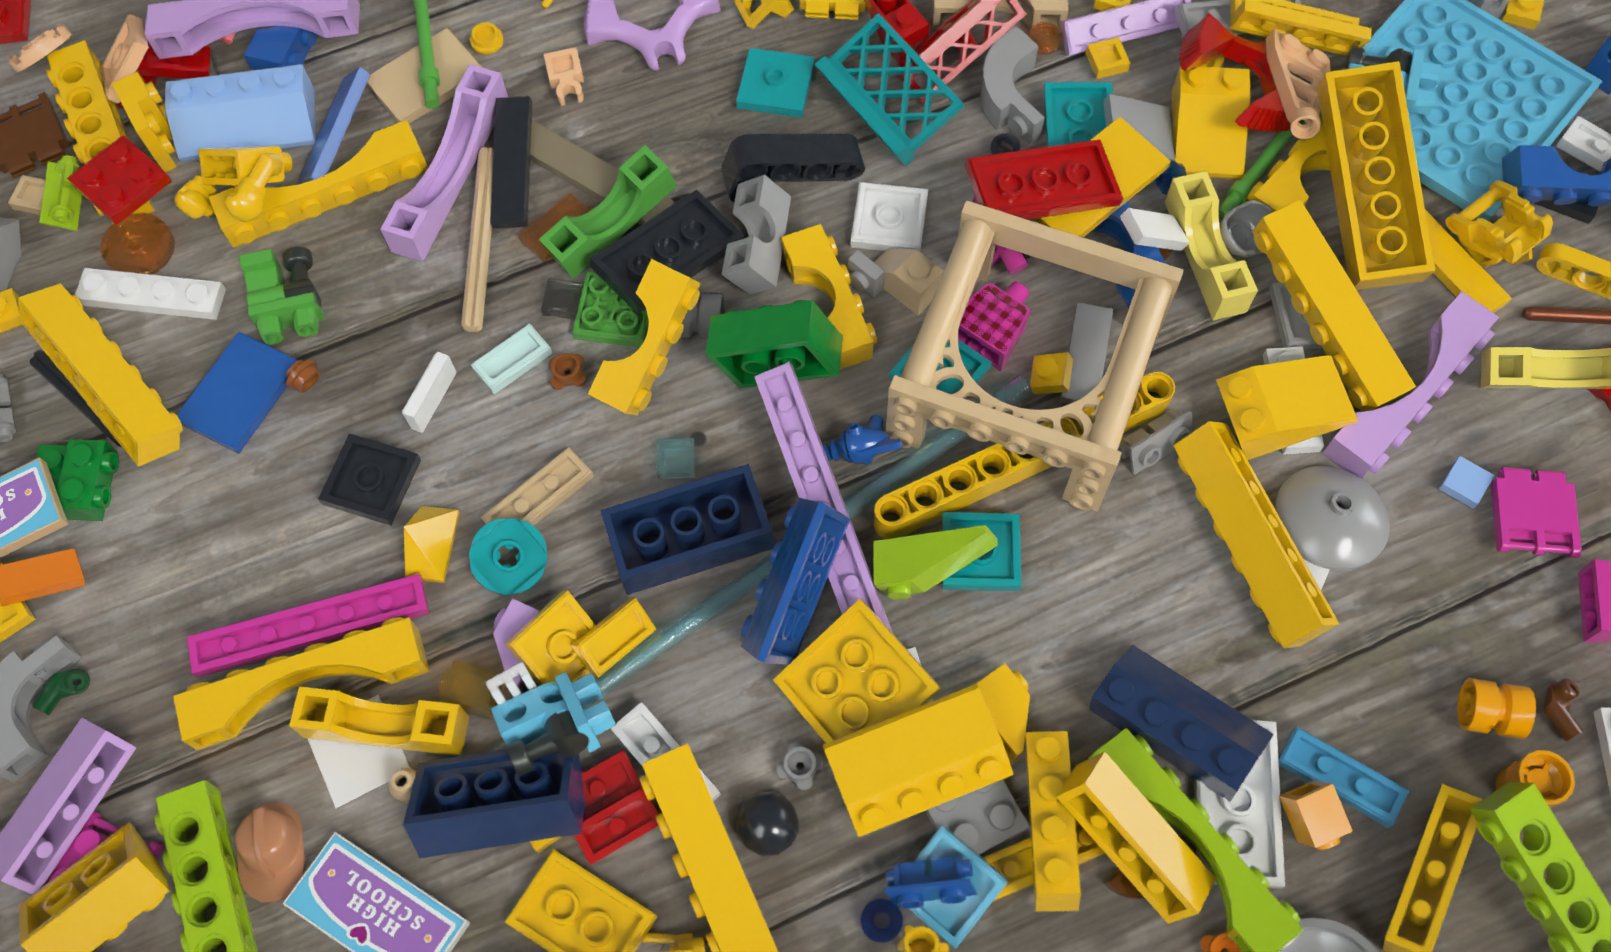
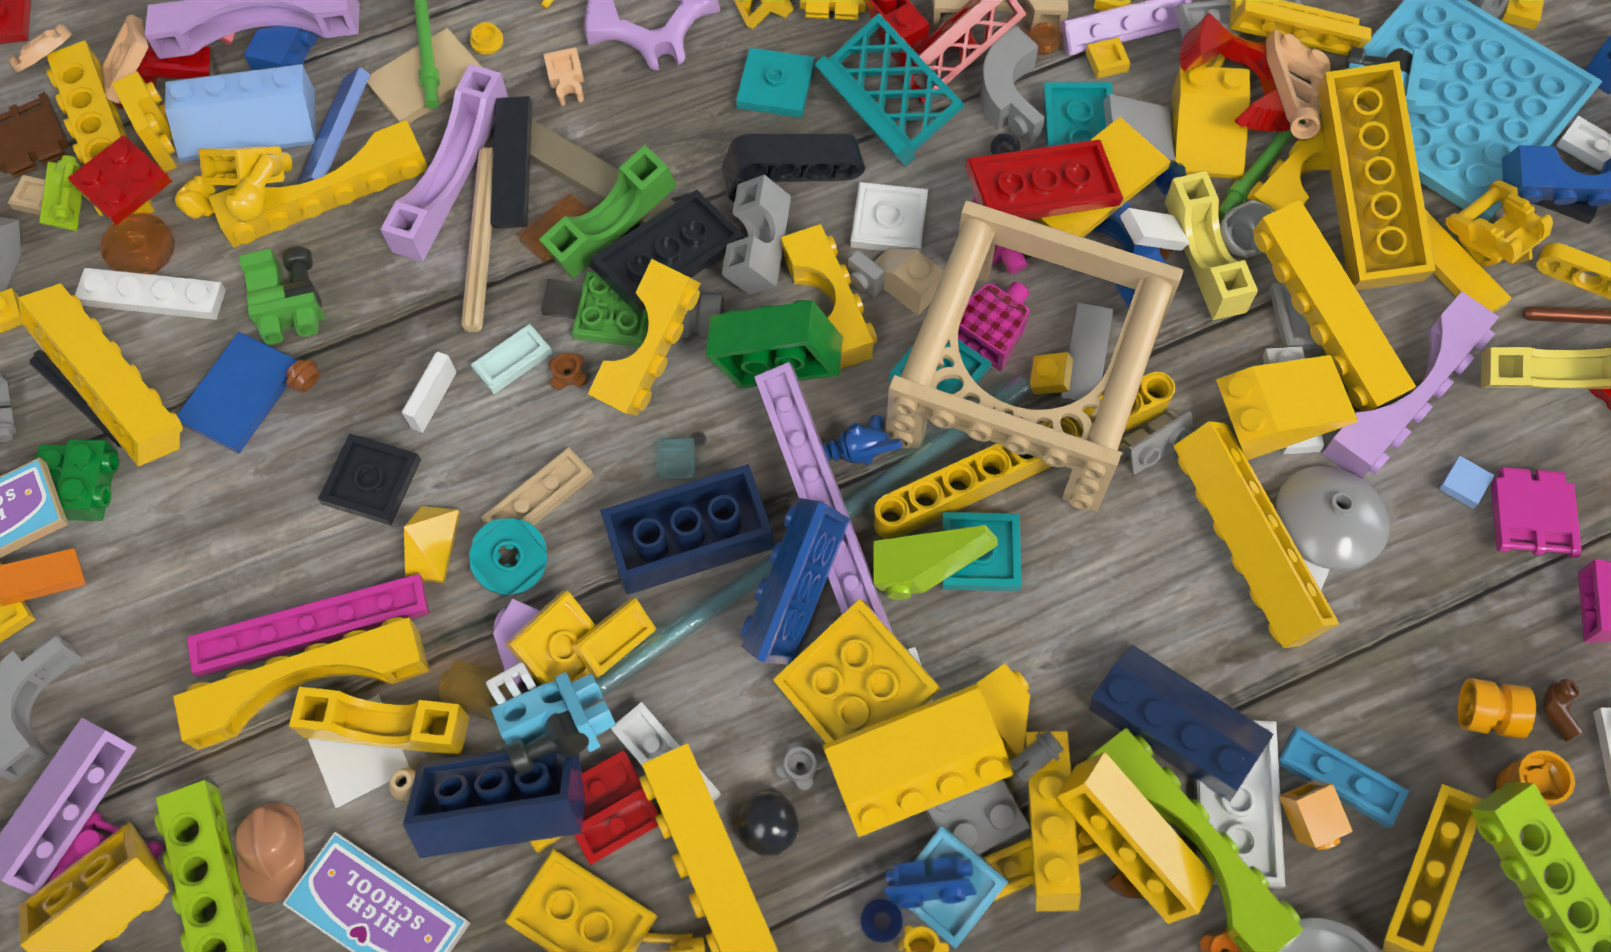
dark green arm [31,669,90,716] -> none
none -> dark grey pin [1008,730,1064,783]

